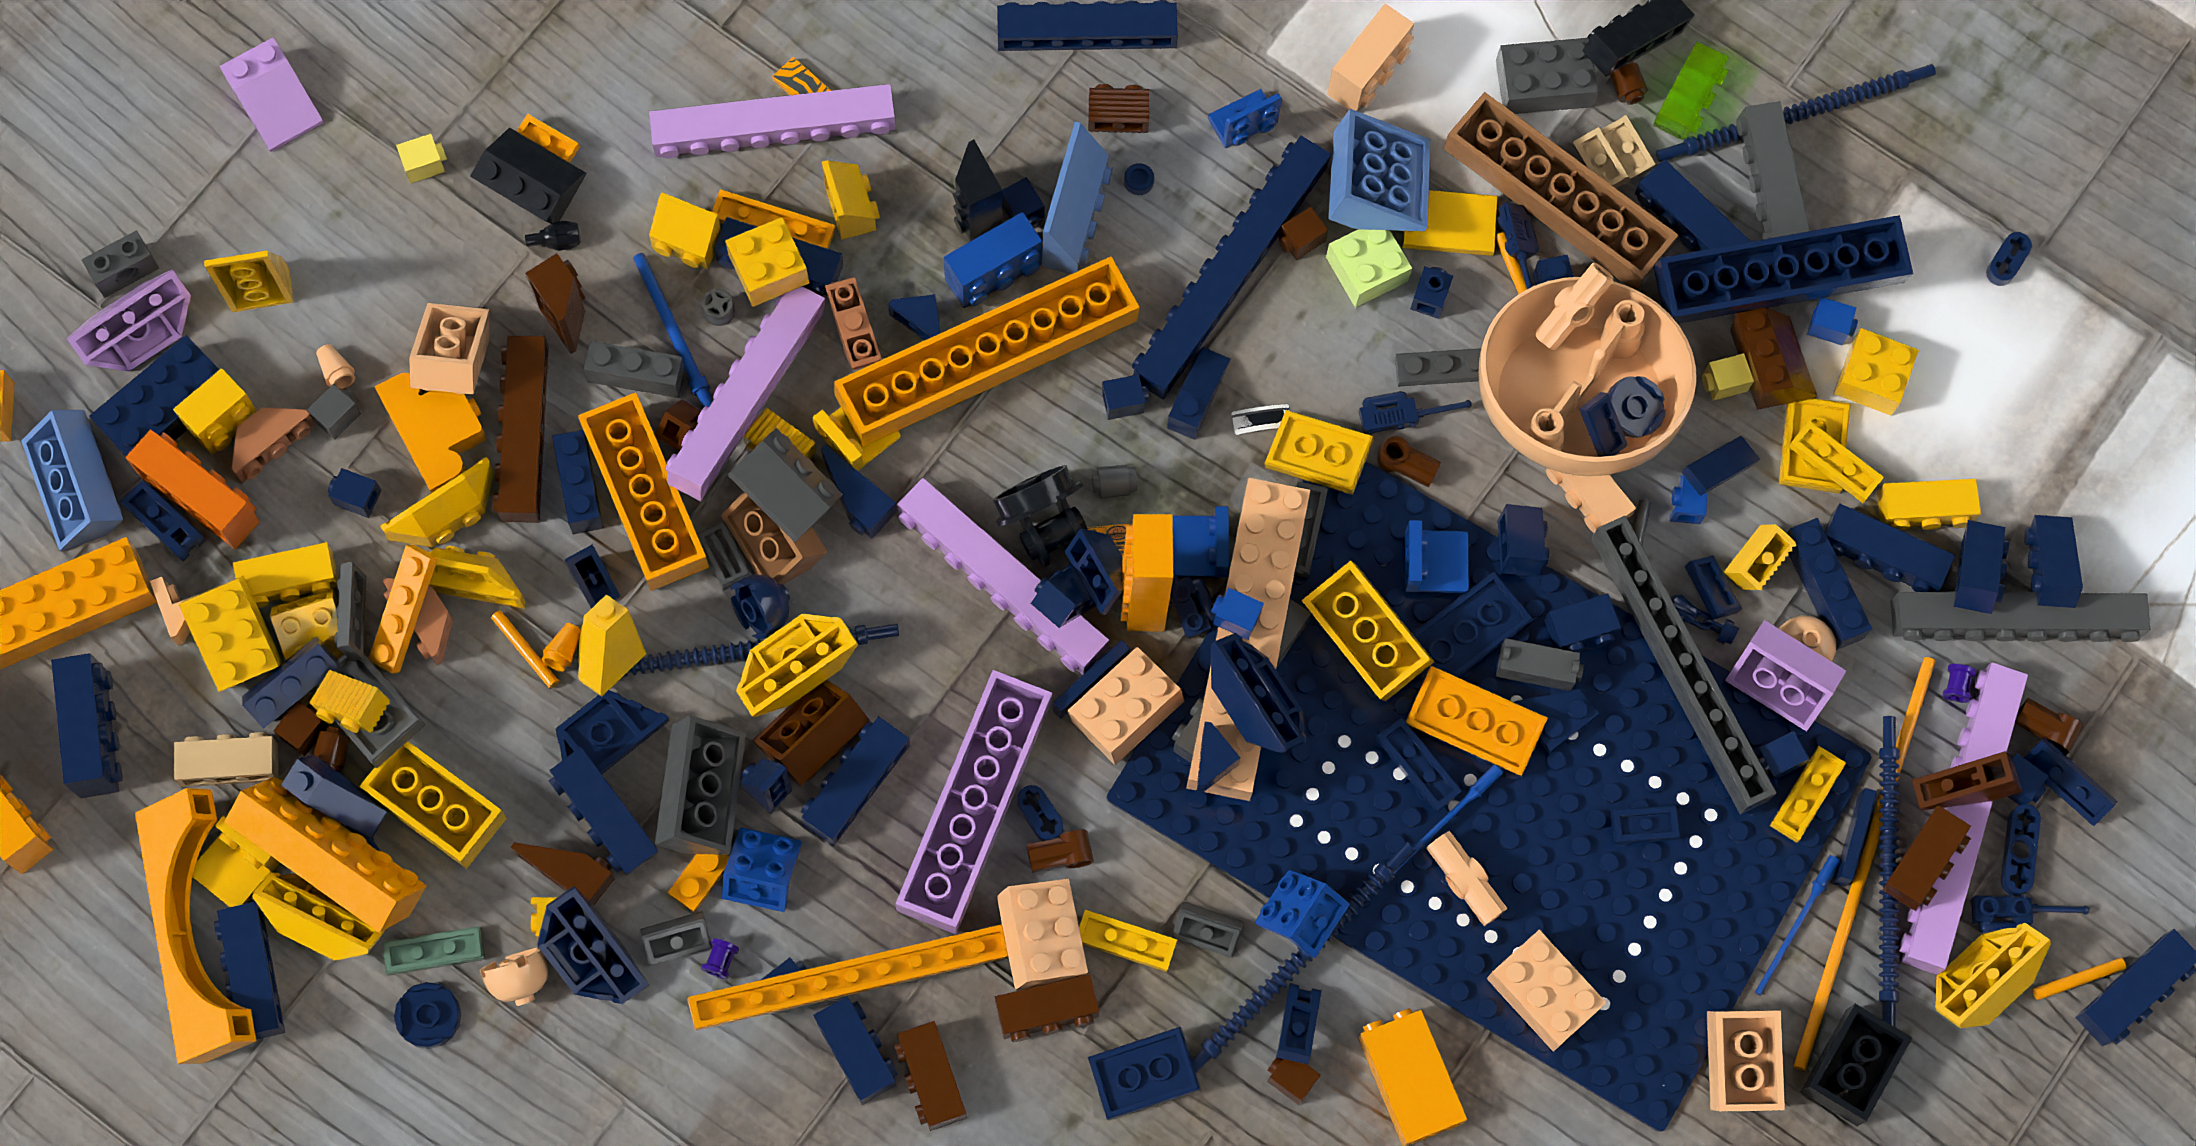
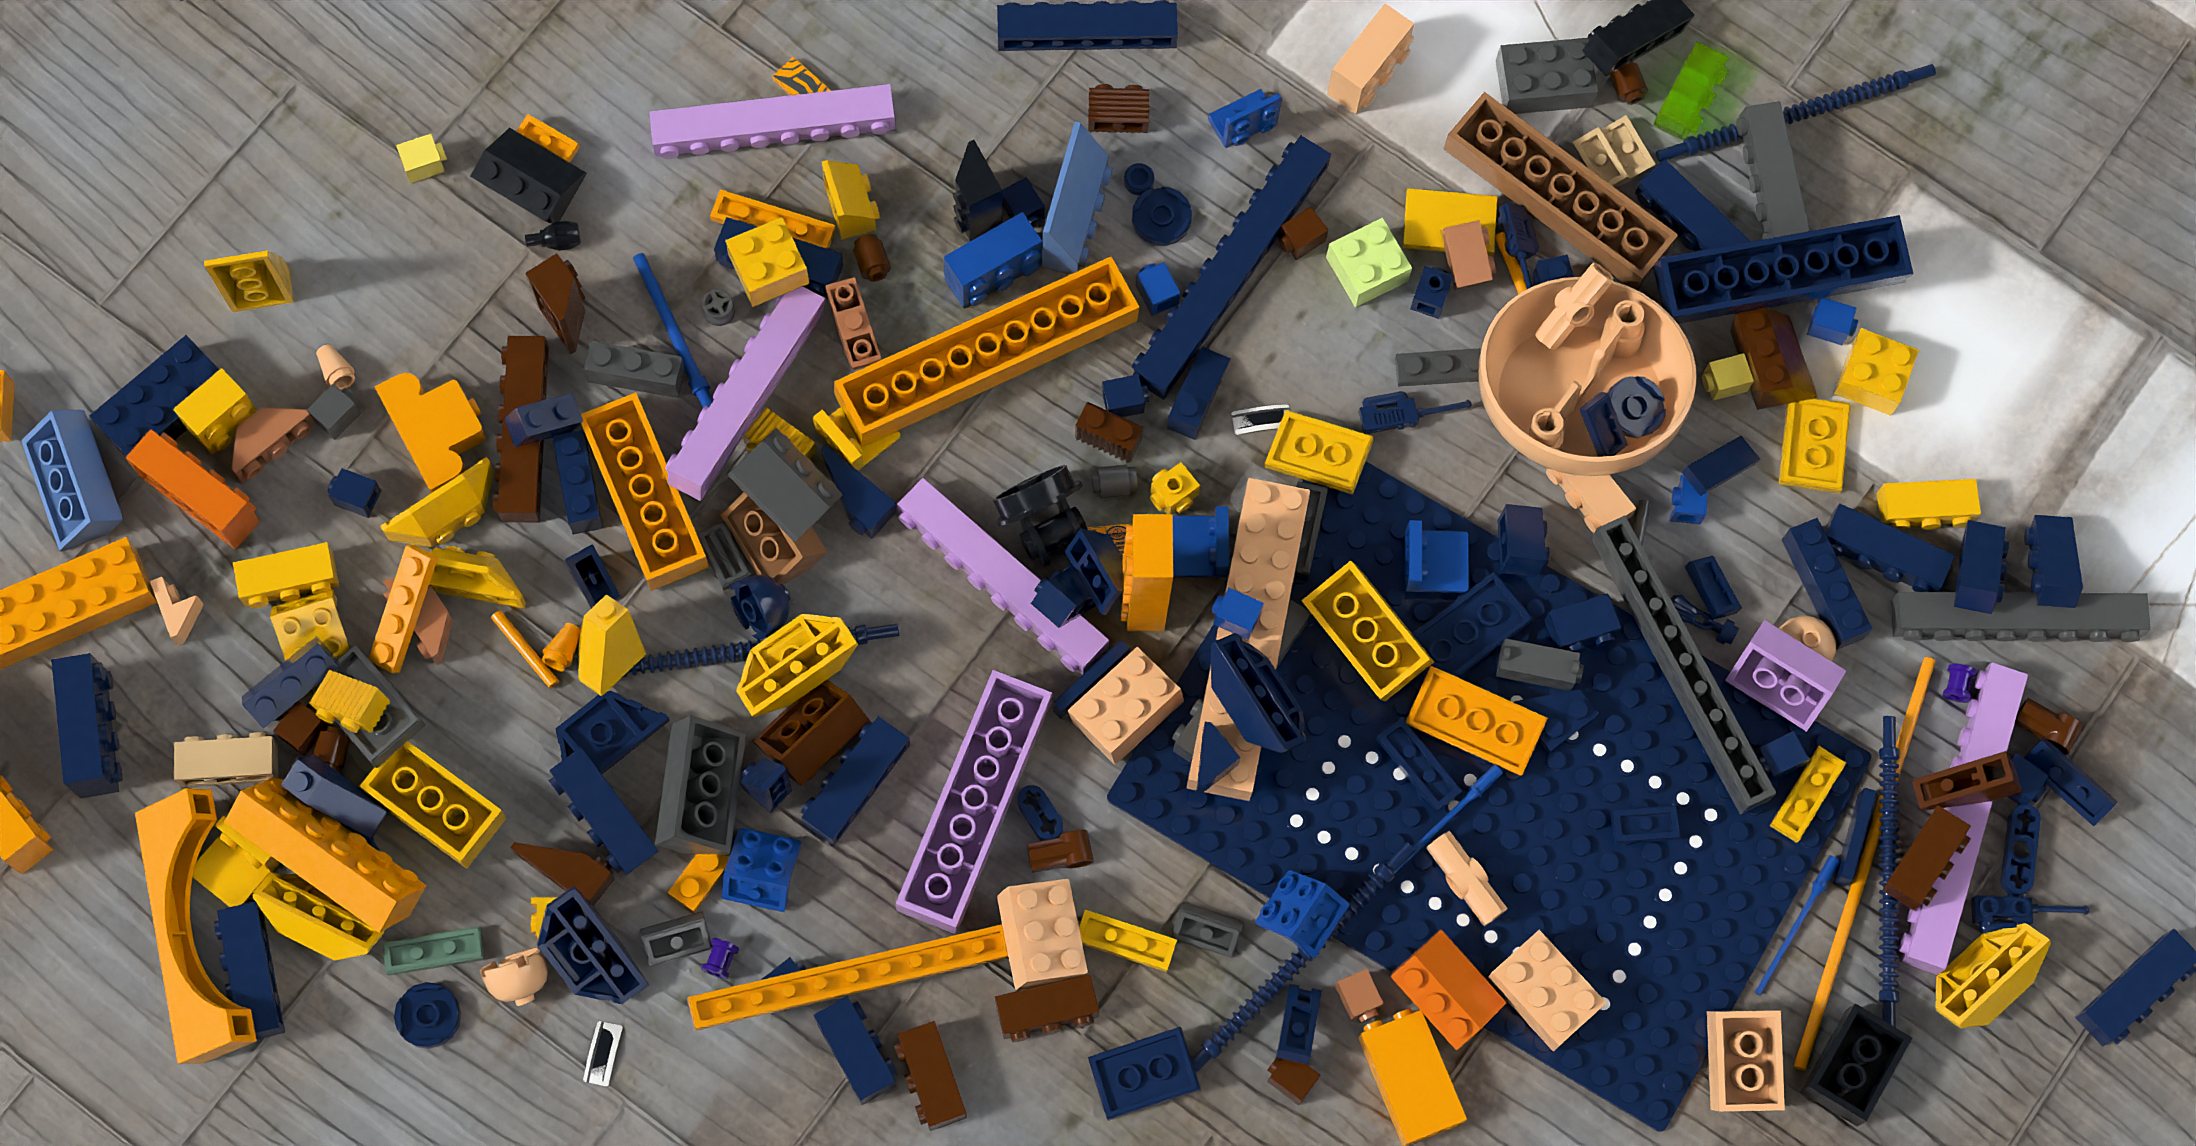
lavender wedge [66,269,191,371] -> none
dark grey brick [81,230,160,298] -> none
dark blue plate [120,480,206,562] -> none
yellow brick [178,576,283,692] -> none
lavender slope [219,37,324,152] -> none
dark grey plate [335,561,366,661] -> none
light nougat brick [409,303,490,394] -> none
yellow slope [649,192,721,270] -> none
reddish brown brick [655,399,701,451] -> none
dark blue slope [888,294,940,341] -> none
dark blue piece [1170,571,1216,639] -> none
medium blue slope [1328,109,1431,231] -> none
reddish brown piece [1377,436,1441,488] -> none
yellow brick [1724,524,1796,590] -> none
yellow plate [1788,420,1884,503] -> none
dark blue beam [1986,232,2032,286] -> none
light orange bar [2032,957,2126,1001] -> none
none -> dark blue brick [505,392,583,448]
none -> sticker [583,1021,623,1086]
none -> reddish brown brick [853,234,891,282]
none -> reddish brown brick [1075,402,1144,463]
none -> dark blue tile [1132,187,1192,246]
none -> blue brick [1136,262,1180,316]
none -> yellow brick [1150,462,1200,514]
none -> nougat brick [1335,968,1383,1023]
none -> orange slope [1390,929,1507,1051]
none -> nougat brick [1441,220,1496,290]

